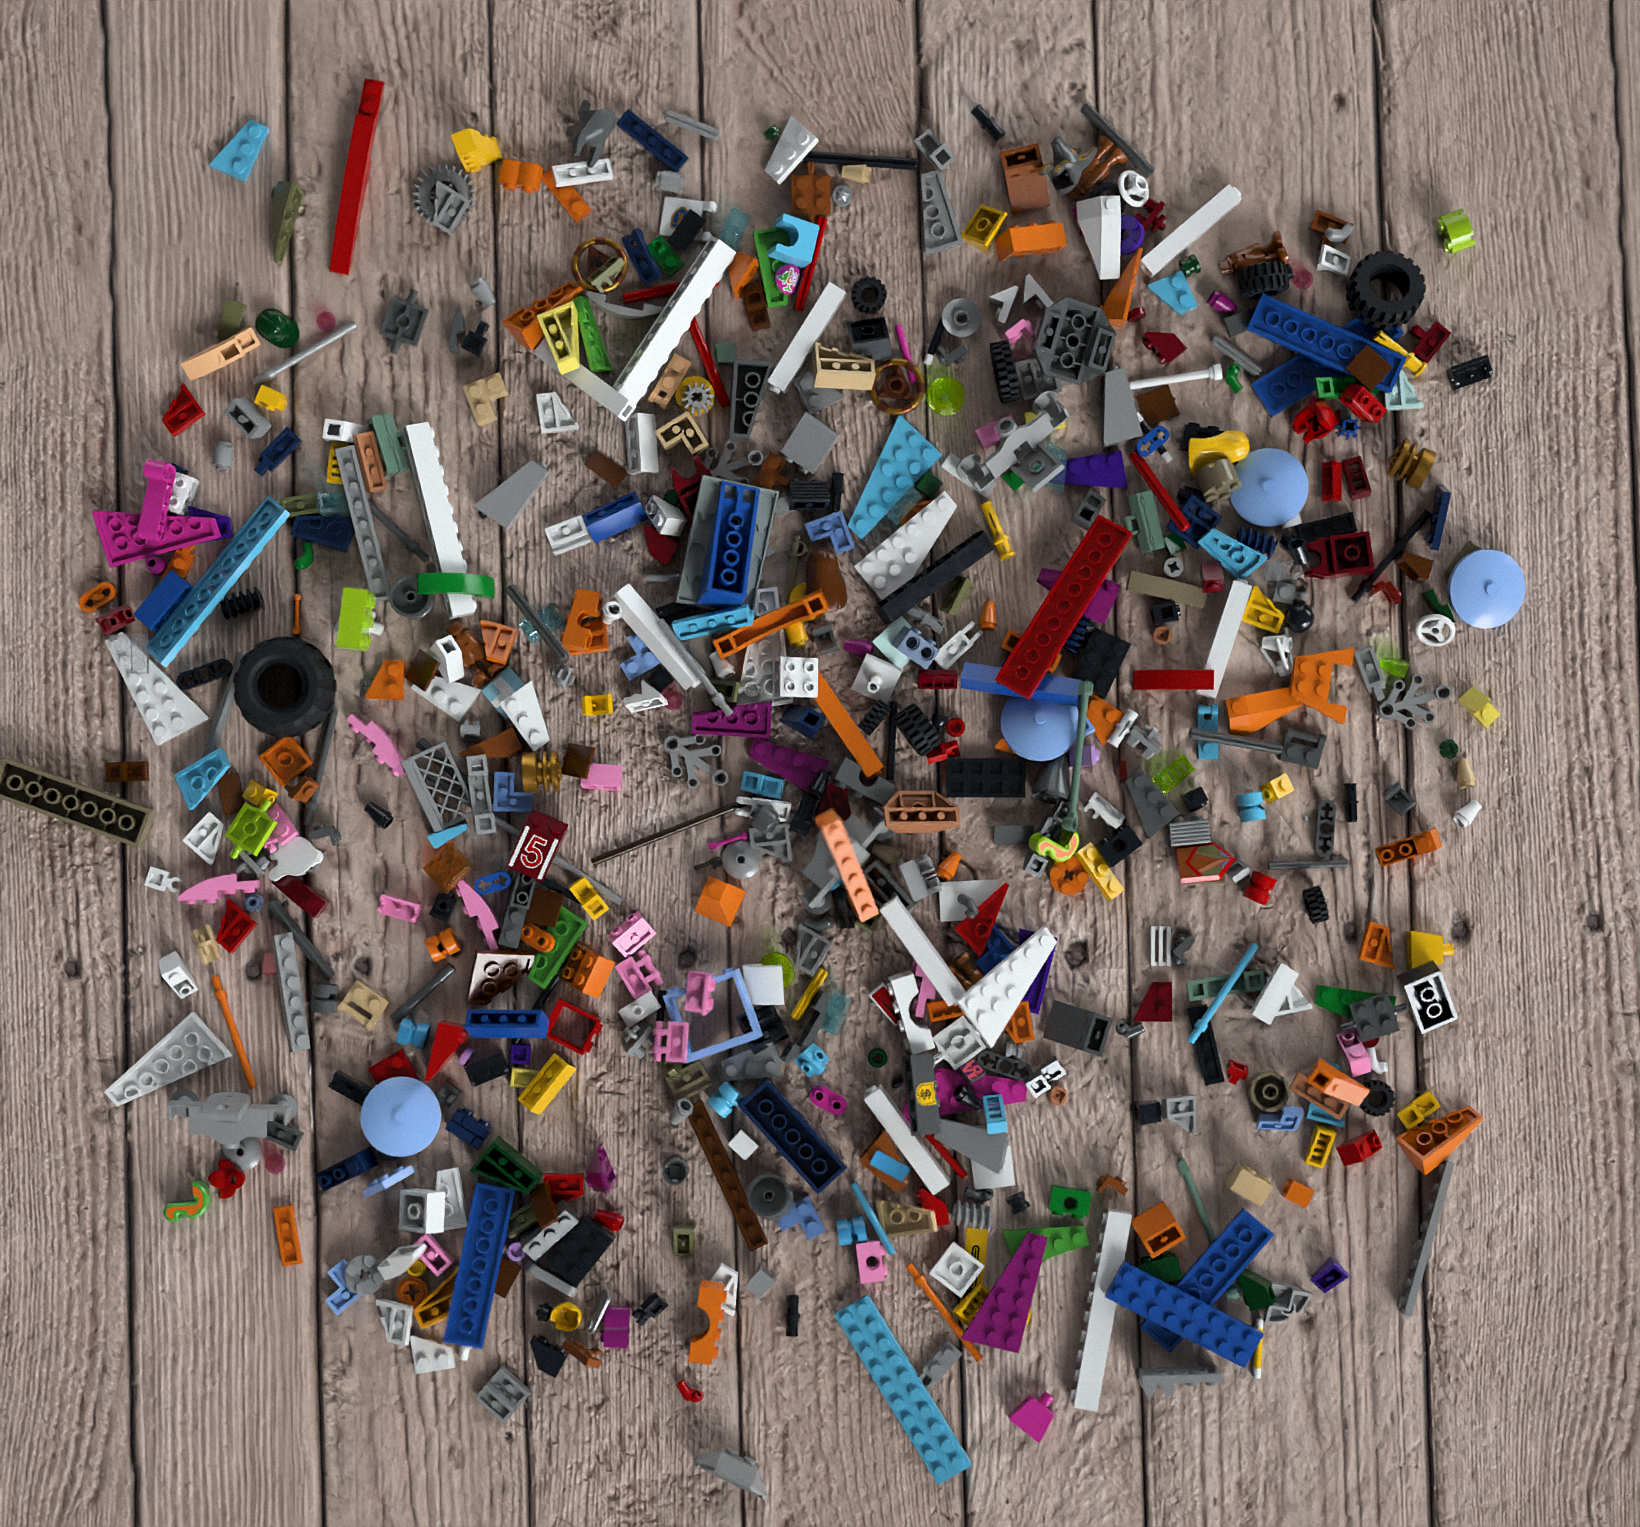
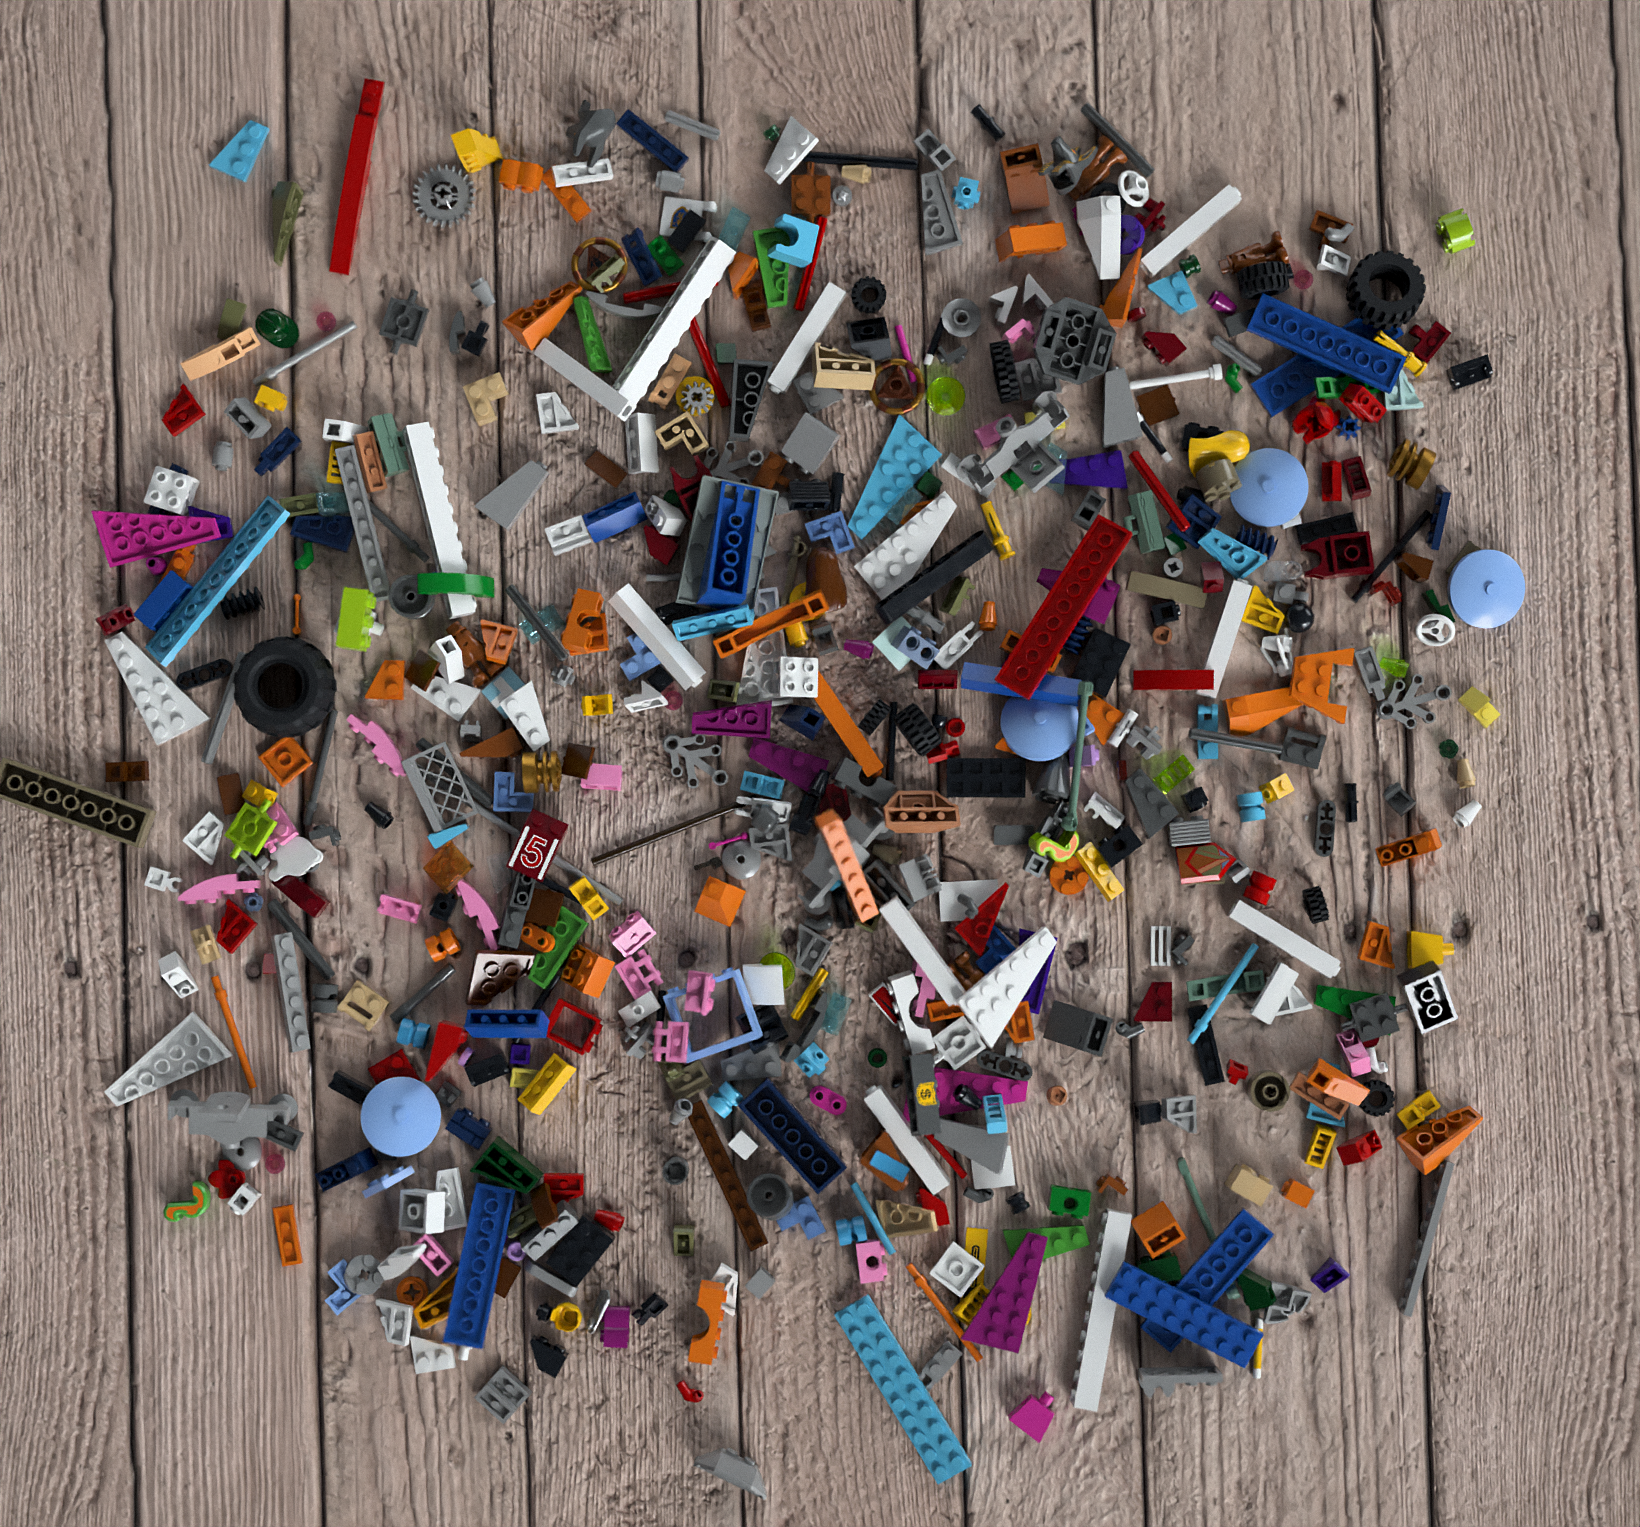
orange plate [79,582,117,613] -> none
clear wing [108,634,149,674] -> none
dark pink beam [137,459,176,541] -> none
medium azure wing [174,748,231,810] -> none
dark orange bracket [284,776,320,803] -> none
yellow plate [407,1257,426,1277] -> none
light grey wing [433,181,471,235] -> none
light grey slope [466,754,496,835] -> none
blue beam [474,871,512,895] -> none
light yellow wedge [537,301,580,375] -> none
dark orange plate [562,1340,603,1369] -> none
magenta wedge [585,1143,617,1192] -> none
white cone [602,601,623,624] -> none
light grey bar [657,618,733,717] -> none
white cone [709,651,735,680] -> none
sticker [775,265,801,294] -> none
black pin [785,1295,800,1337] -> none
white tile [851,653,903,704] -> none
orange cone [936,851,962,881] -> none
light grey piece [950,1200,993,1232] -> none
tile [958,1058,986,1085] -> none
yellow slope [961,204,1008,253] -> none
slope [1024,1056,1067,1098] -> none
blue beam [1135,426,1169,457] -> none
medium blue plate [1256,1105,1303,1131] -> none
dark grey bar [1268,859,1348,870] -> none
black piece [1279,533,1310,565] -> none
reddish brown piece [1345,345,1393,392] -> none
none -> white brick [227,1182,262,1216]
none -> medium azure brick [952,177,981,210]
none -> white brick [1227,899,1341,978]

